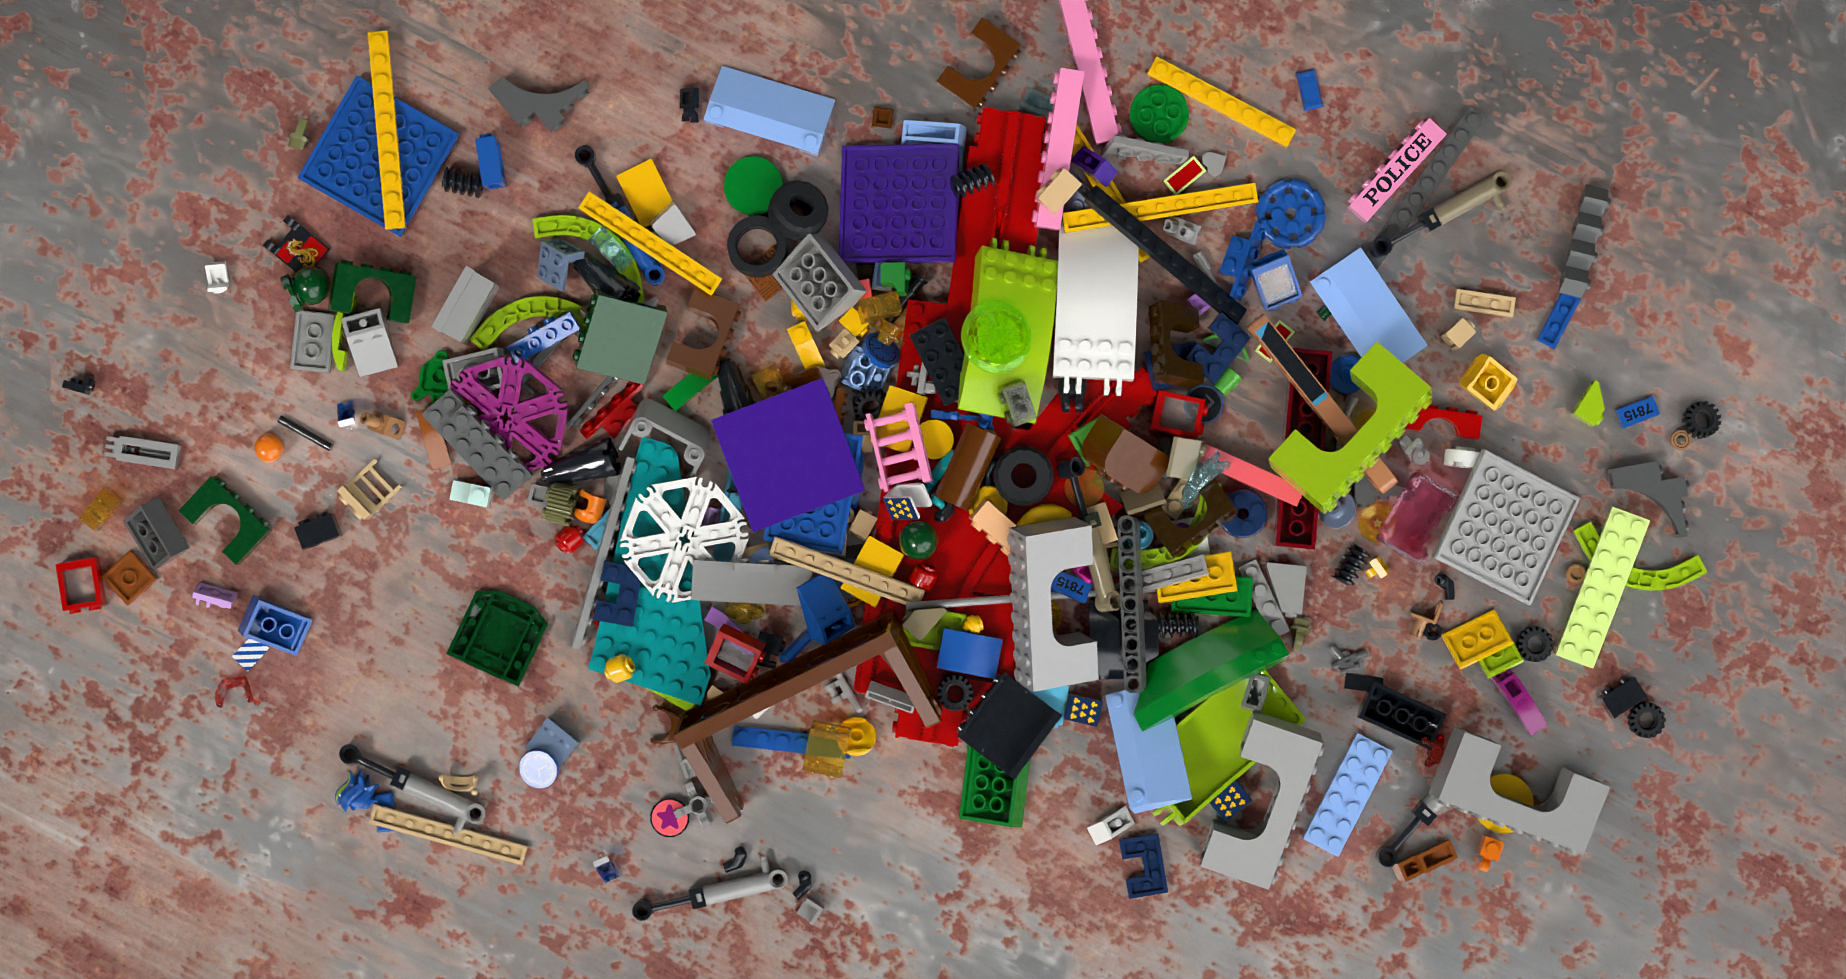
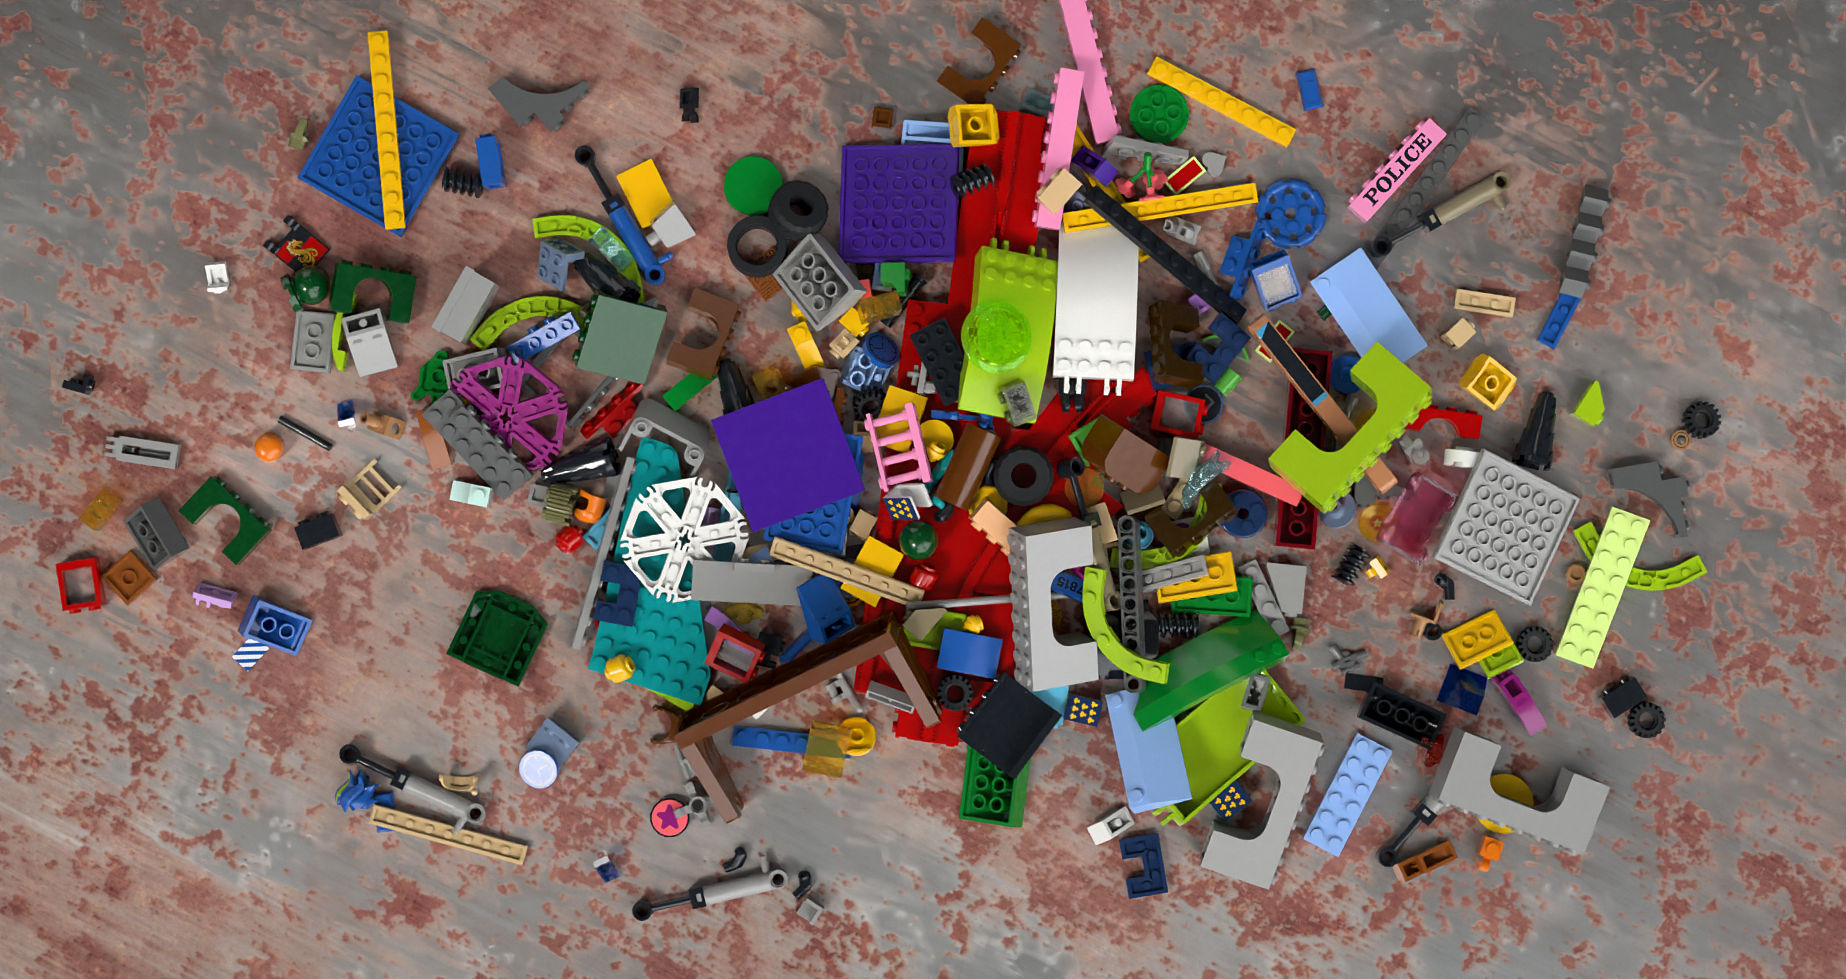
clear red helmet [215,676,260,708] -> none
yellow plate [578,192,722,296] -> none
light blue slope [704,66,835,157] -> none
clear yellow piece [871,319,905,346] -> none
blue tile [1615,396,1660,429] -> none
none -> yellow plate [927,441,947,462]
none -> yellow slope [947,104,999,147]
none -> lime plate [1082,566,1170,684]
none -> coral plant [1115,152,1168,201]
none -> clear blue slope [1436,663,1487,716]
none -> black cone [1512,391,1556,471]

